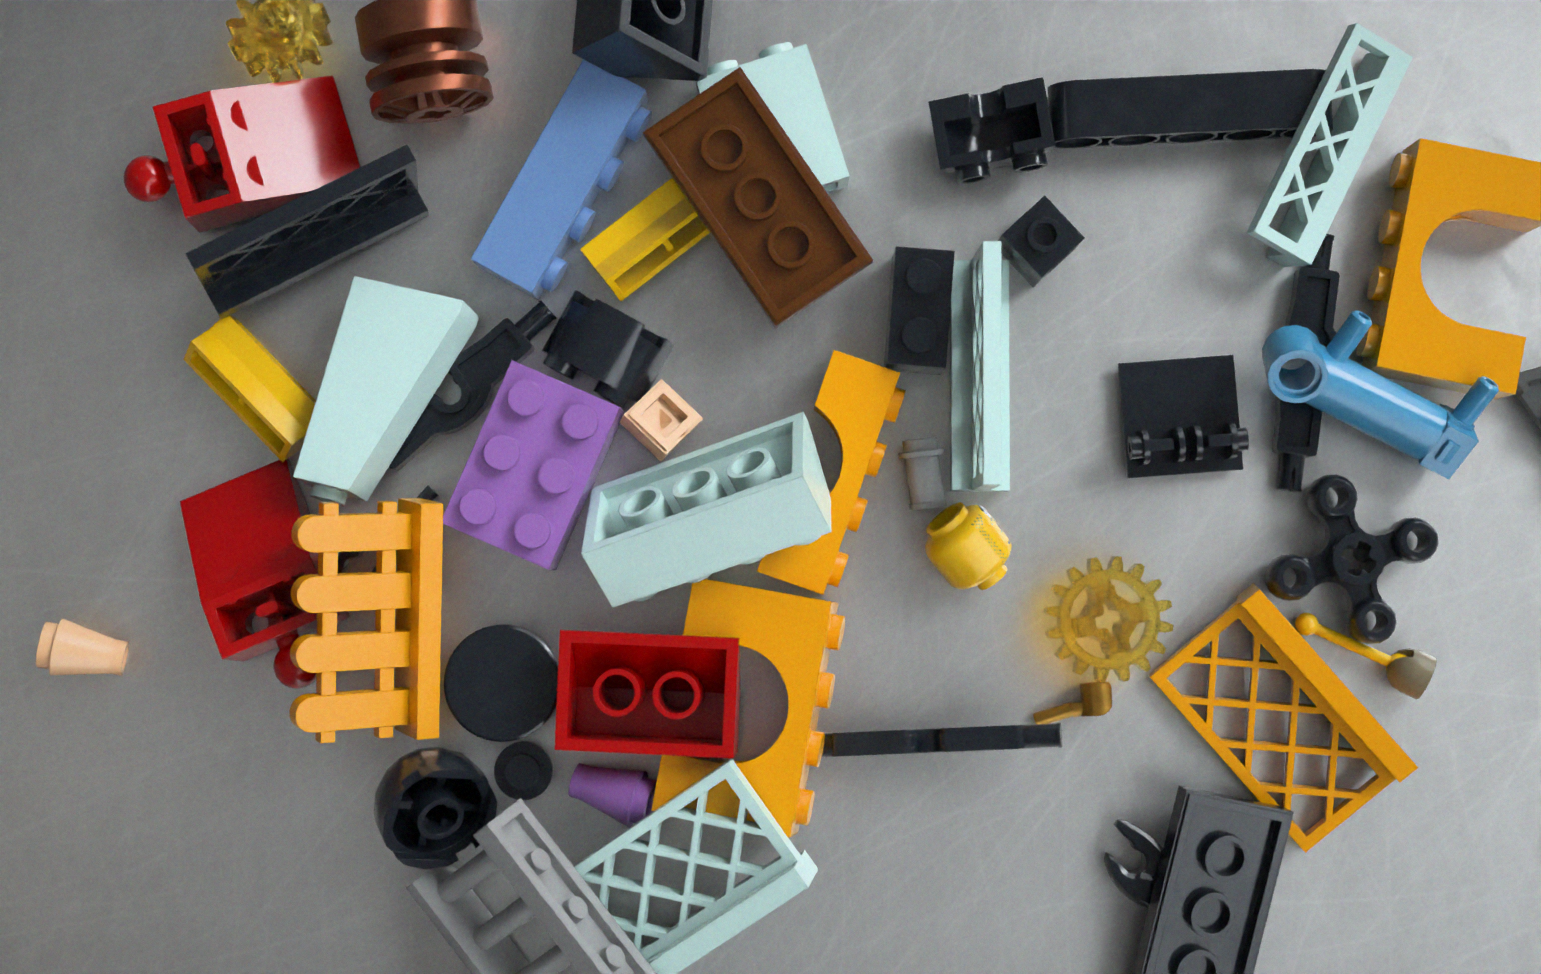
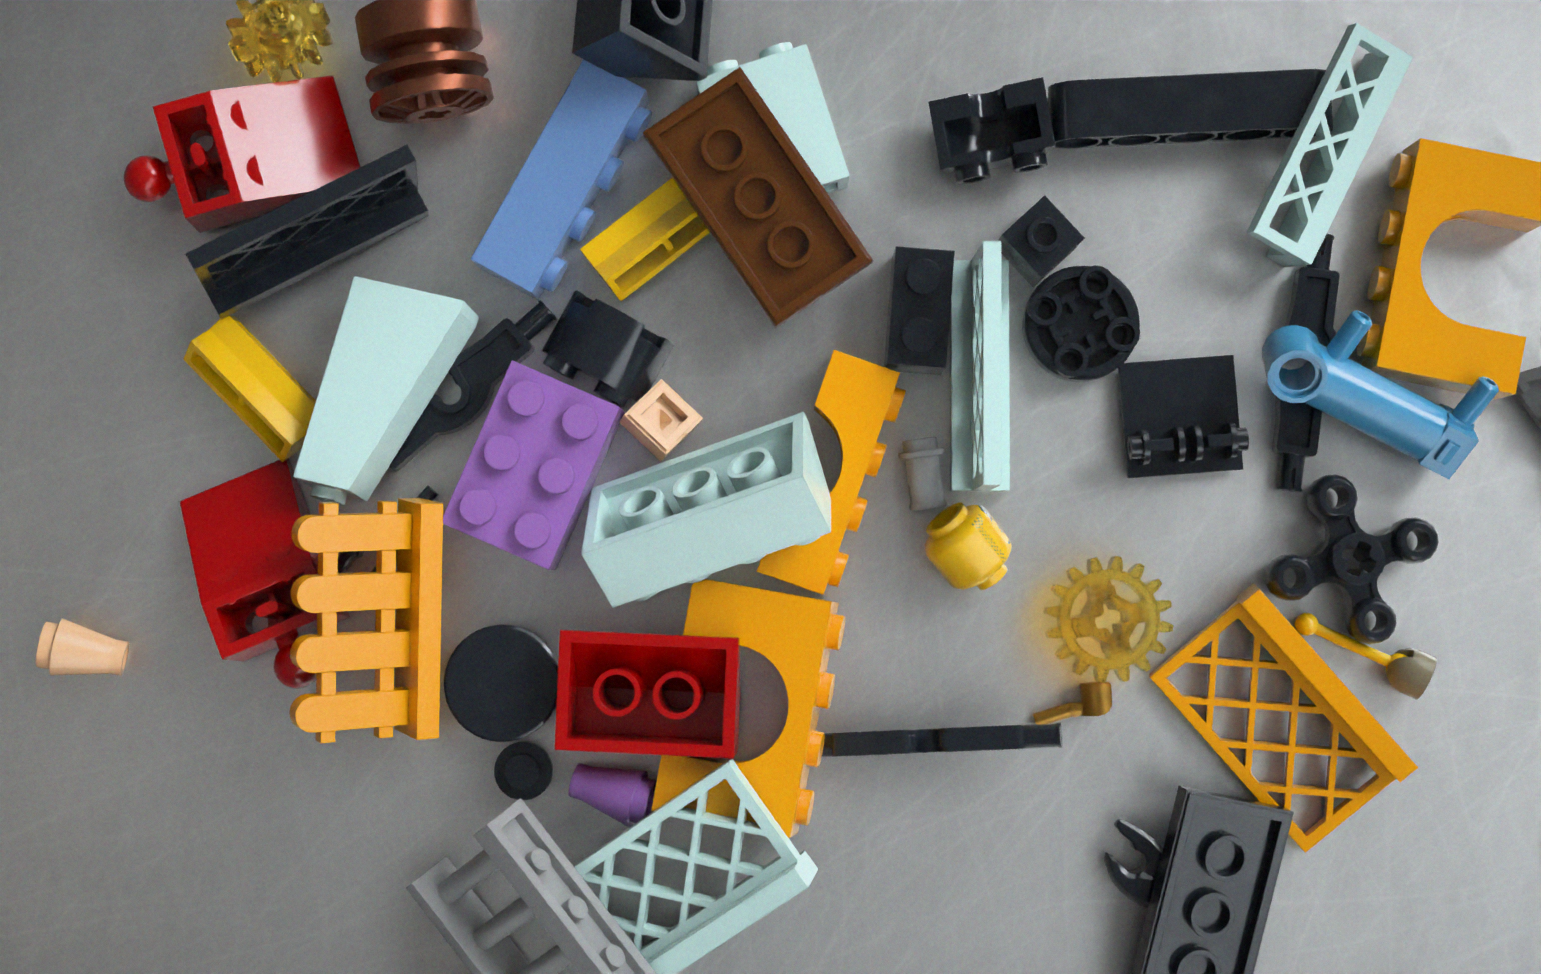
black cylinder [374,747,497,869] -> none
none -> black tile [1022,265,1140,382]

